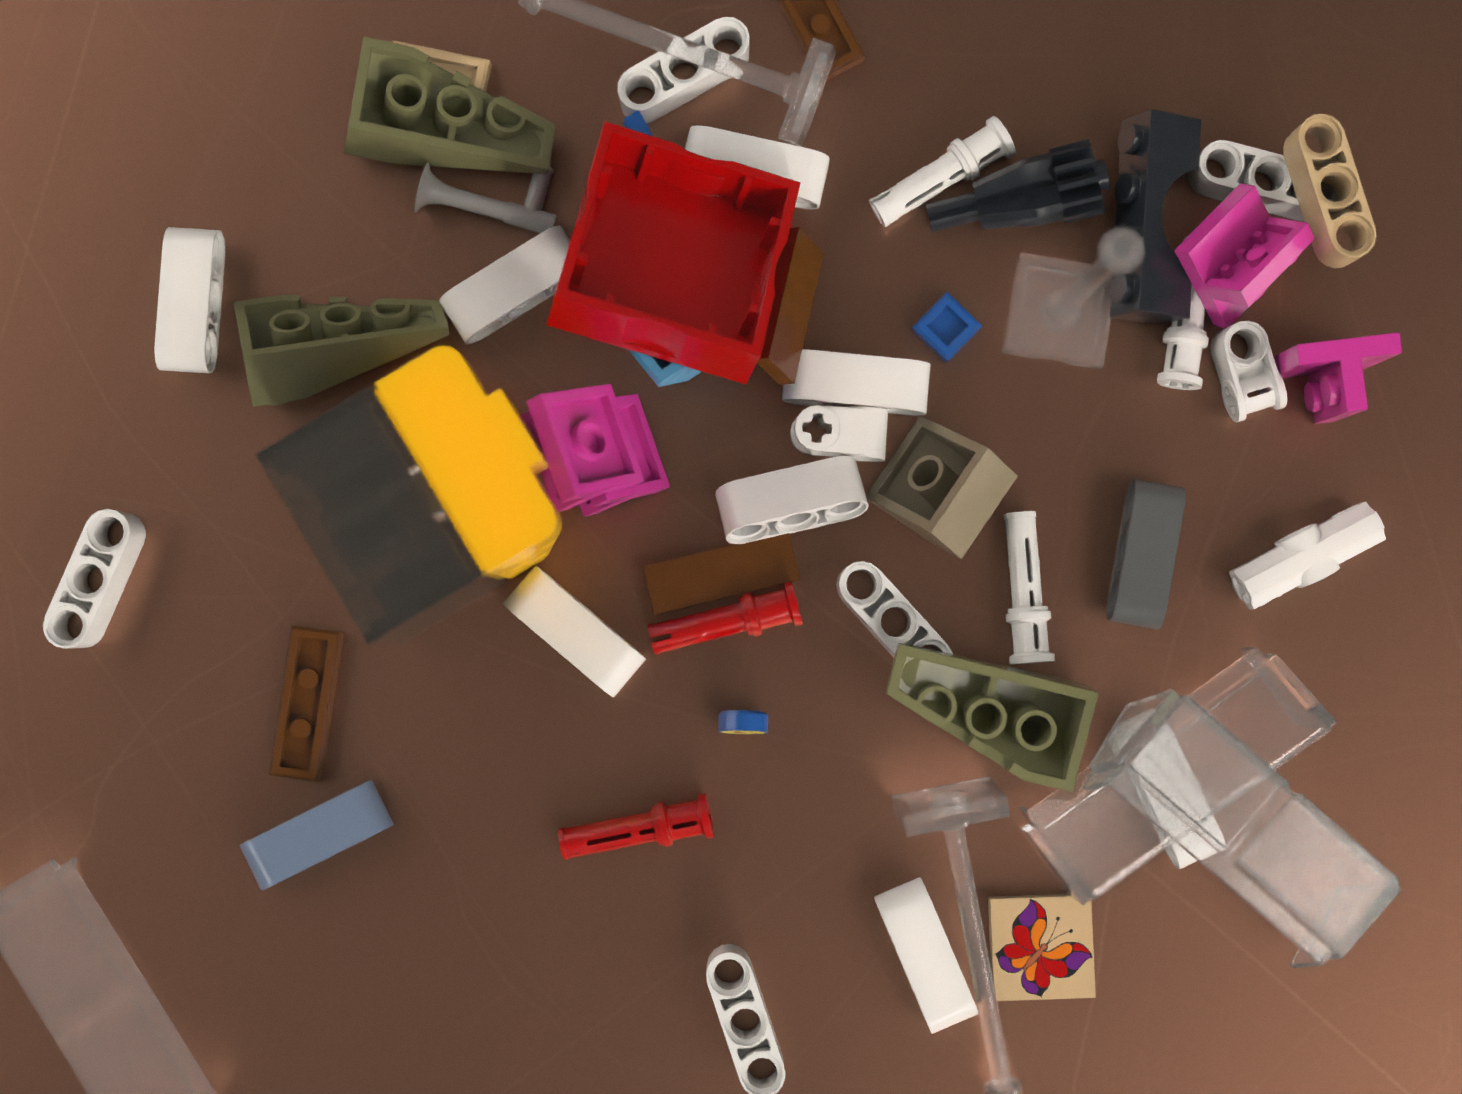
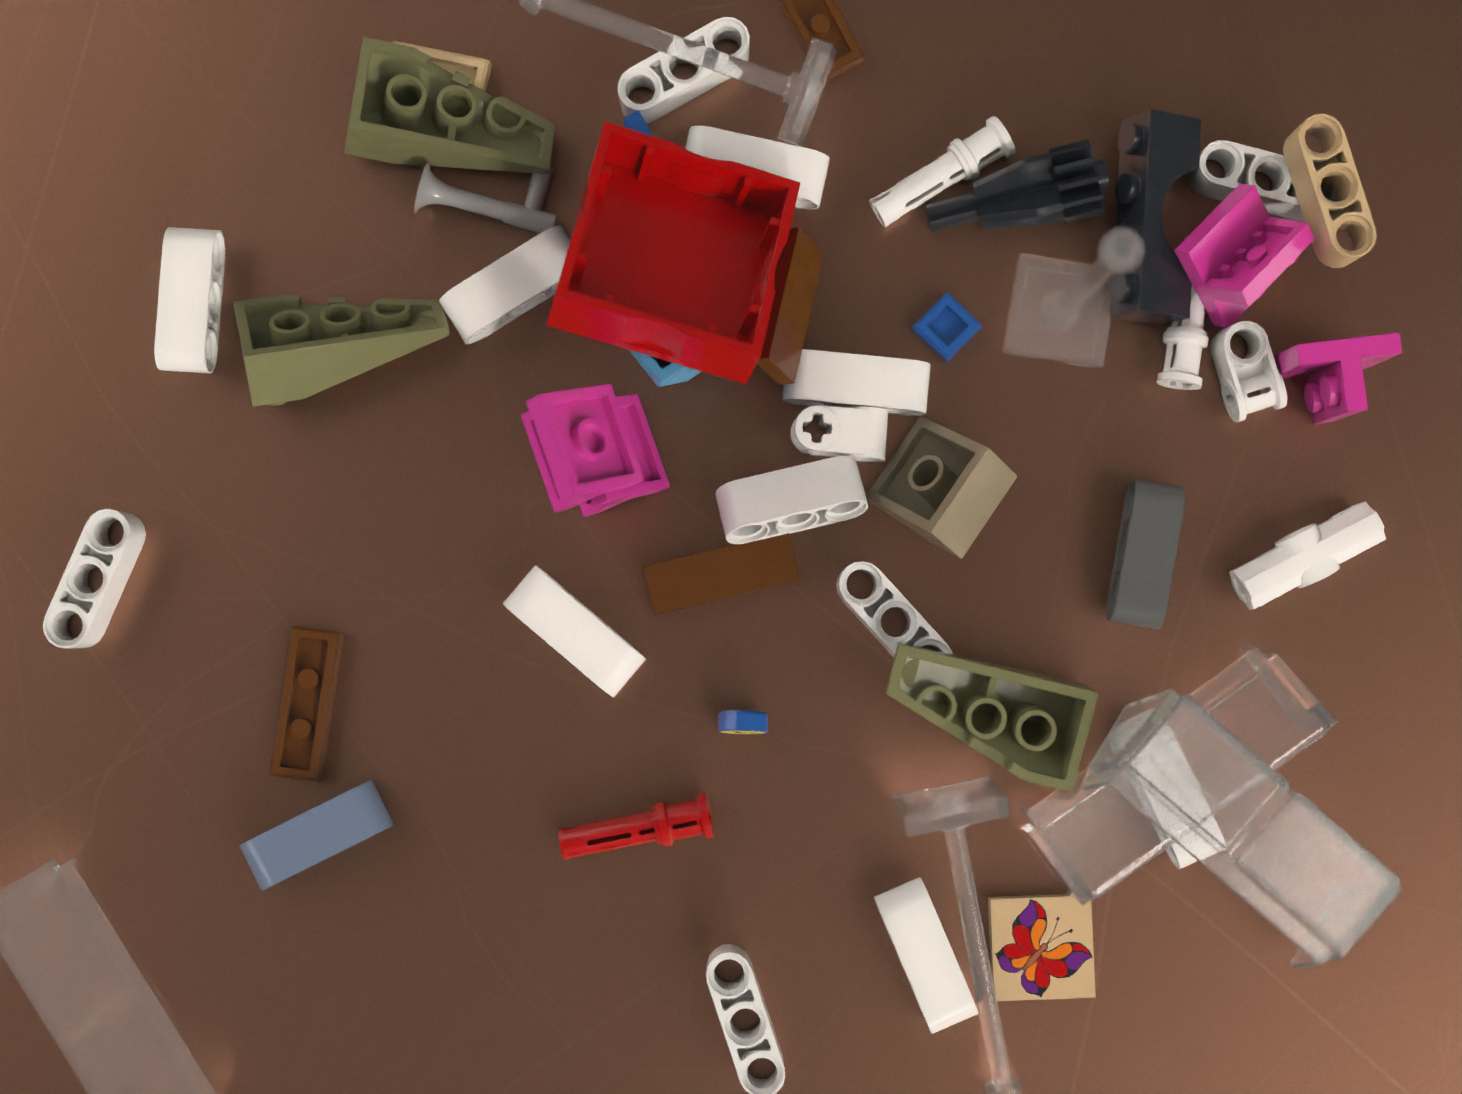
piece [255,346,562,644] -> none
red pin [648,581,803,655] -> none
white pin [1004,511,1055,664] -> none

